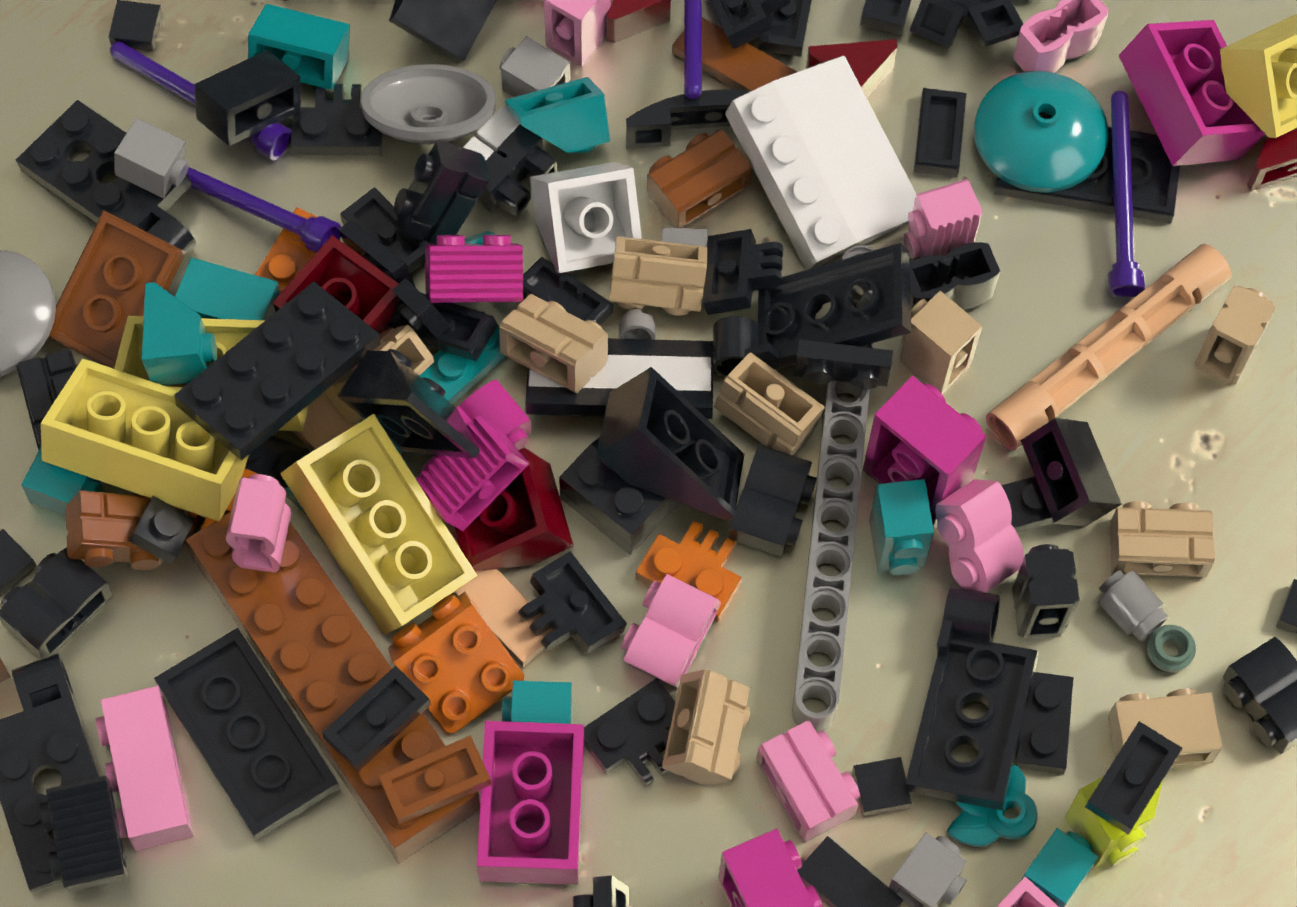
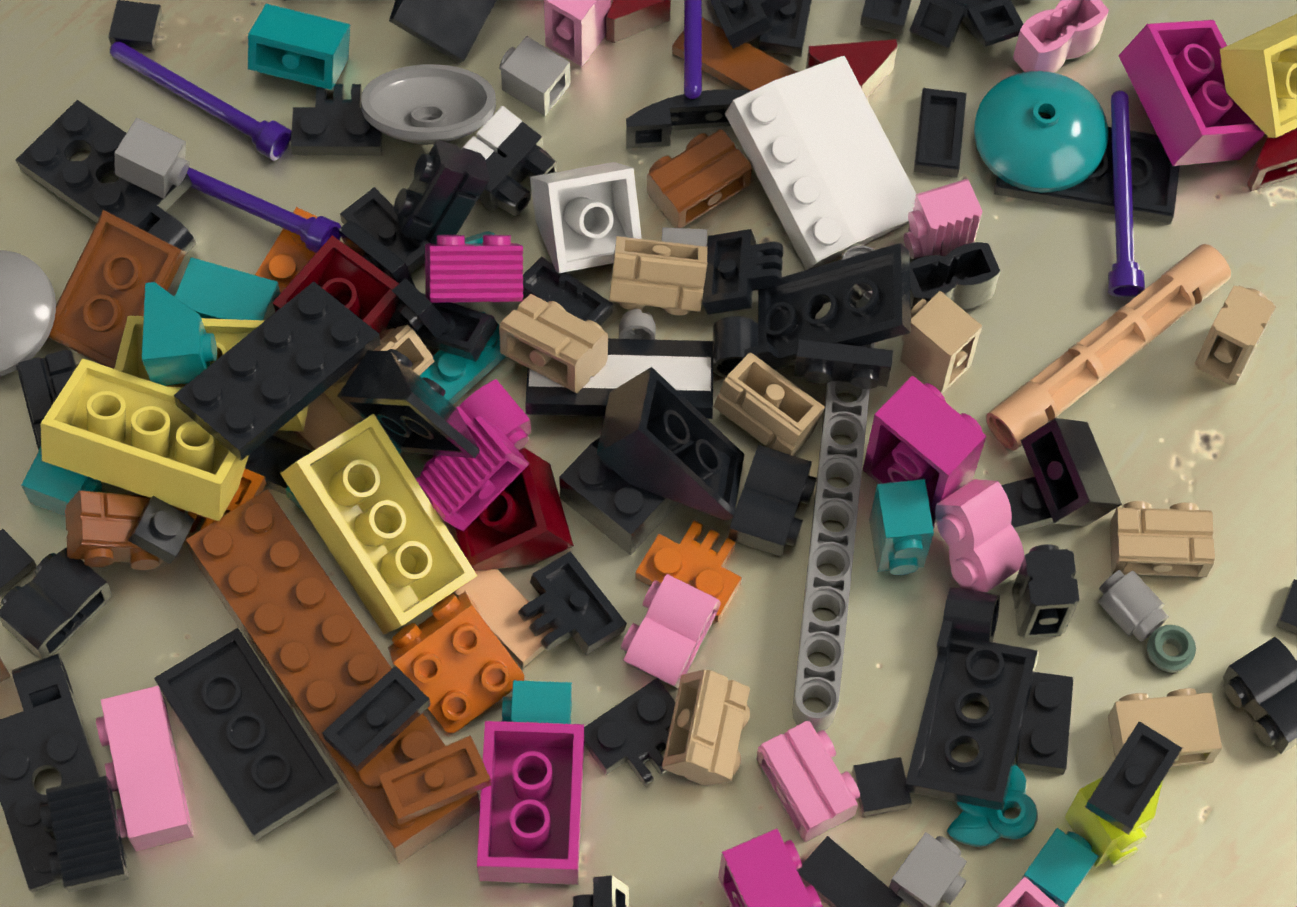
black brick [194,50,301,146] -> none
bright pink brick [226,474,291,573] -> none
teal slope [505,77,610,153] -> none

